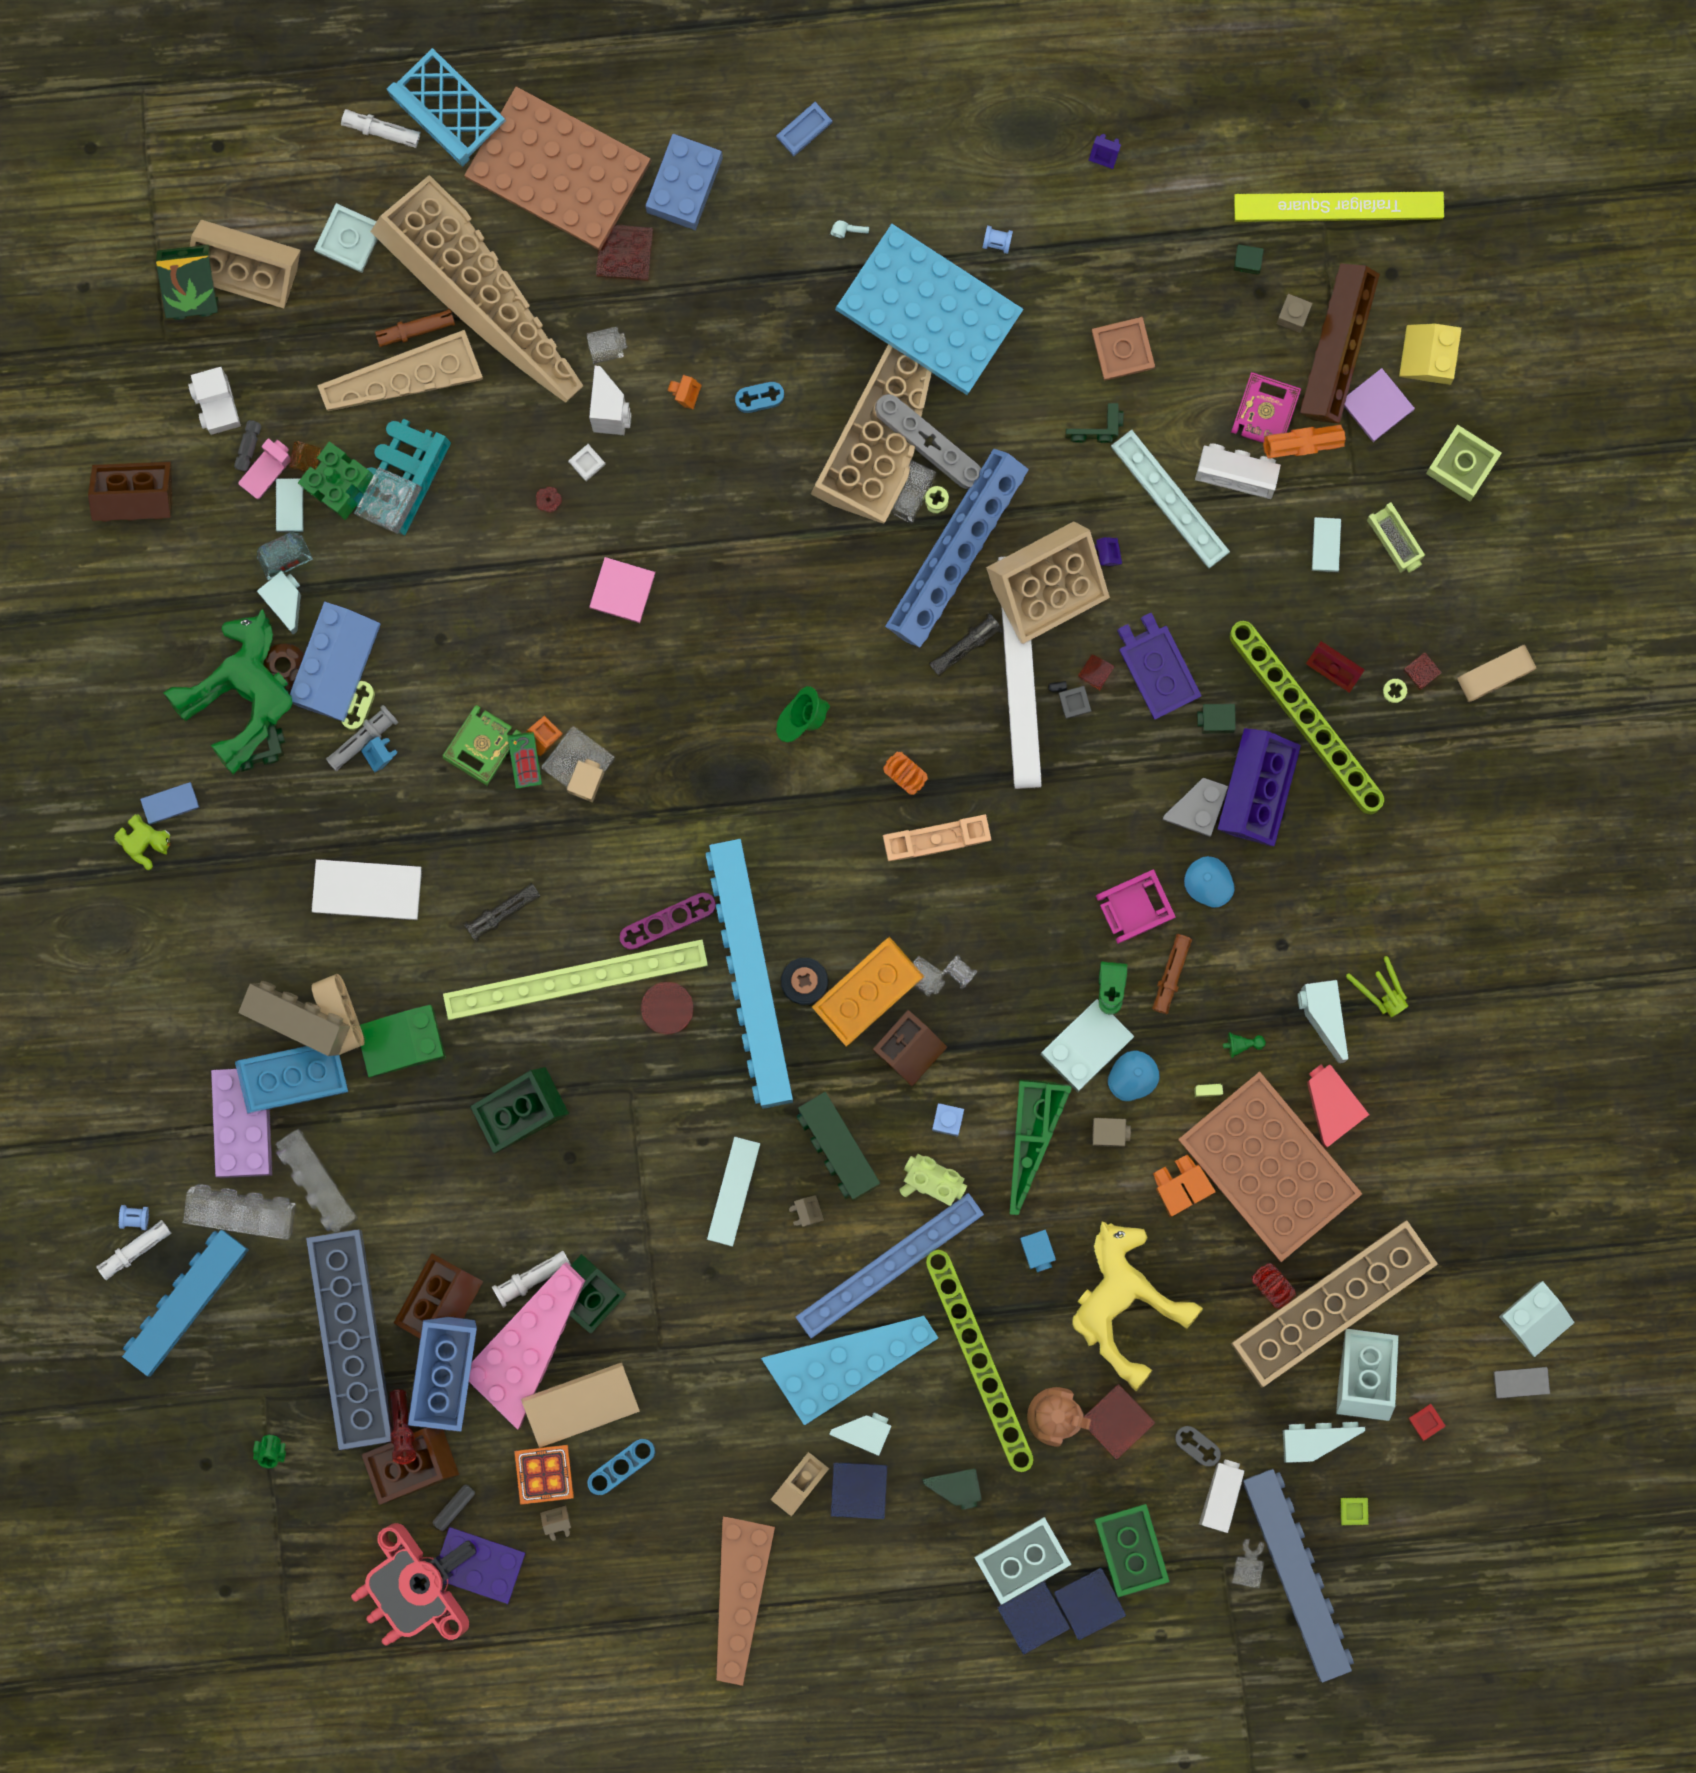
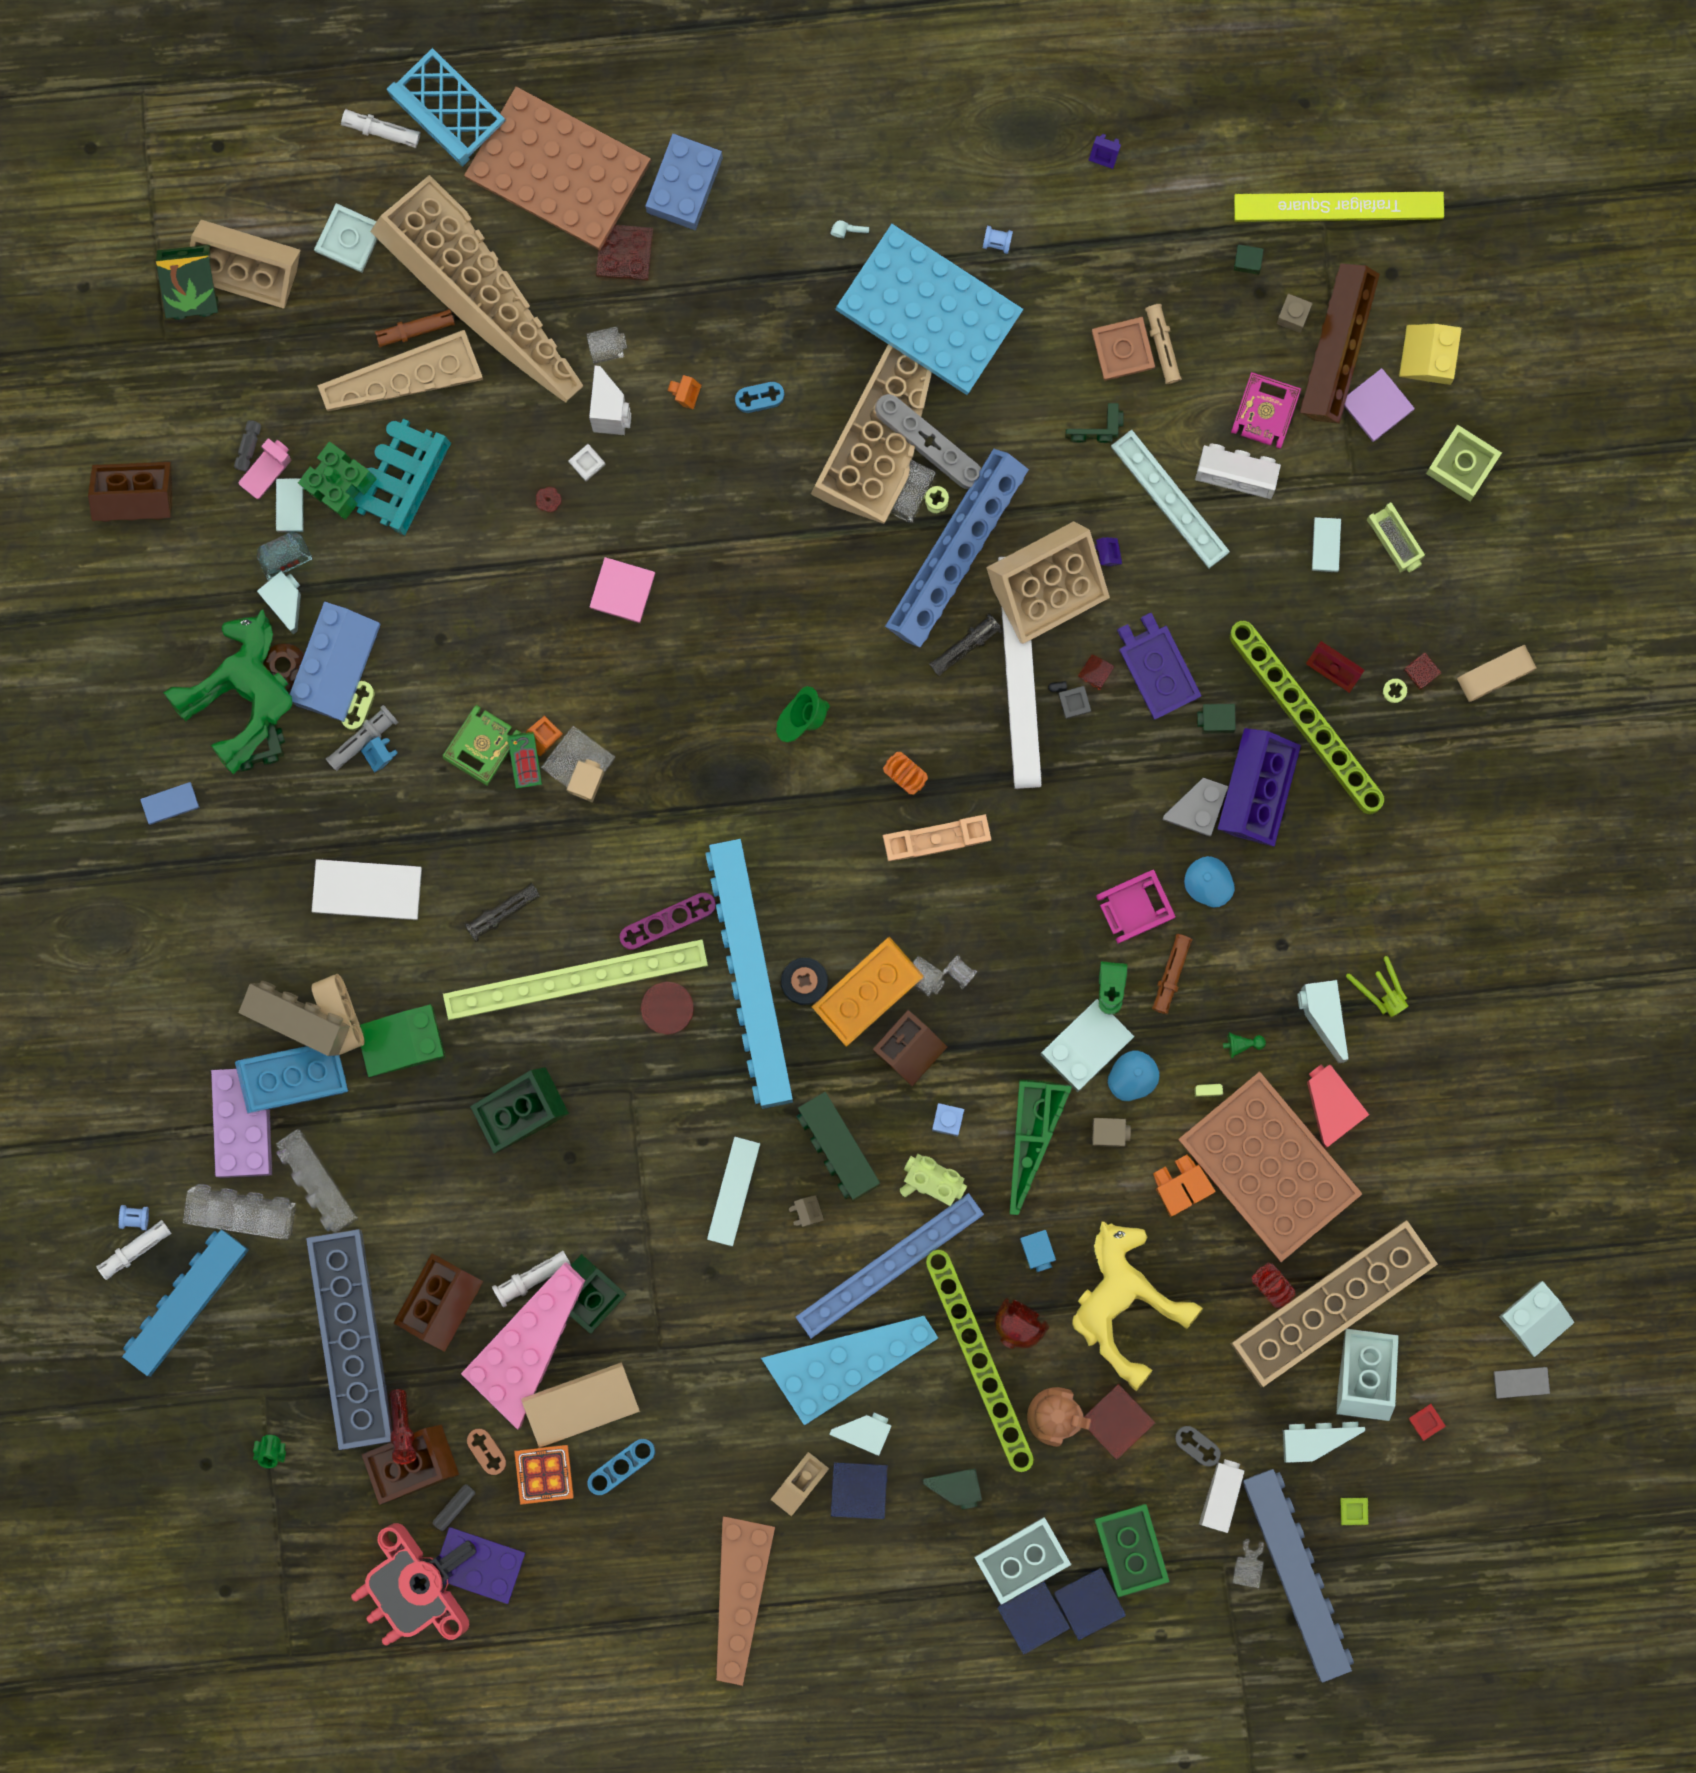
lime animal [114,814,170,870] -> none
white brick [188,367,241,435] -> none
clear orange tile [289,441,321,472] -> none
clear plate [354,467,422,534] -> none
medium blue slope [408,1317,477,1431] -> none
dark tan tile [540,1506,571,1541] -> none
medium blue tile [776,102,832,157] -> none
orange piece [1263,425,1346,458] -> none
none -> nougat beam [467,1429,506,1475]
none -> clear red cylinder [995,1298,1049,1349]
none -> tan pin [1145,304,1182,384]

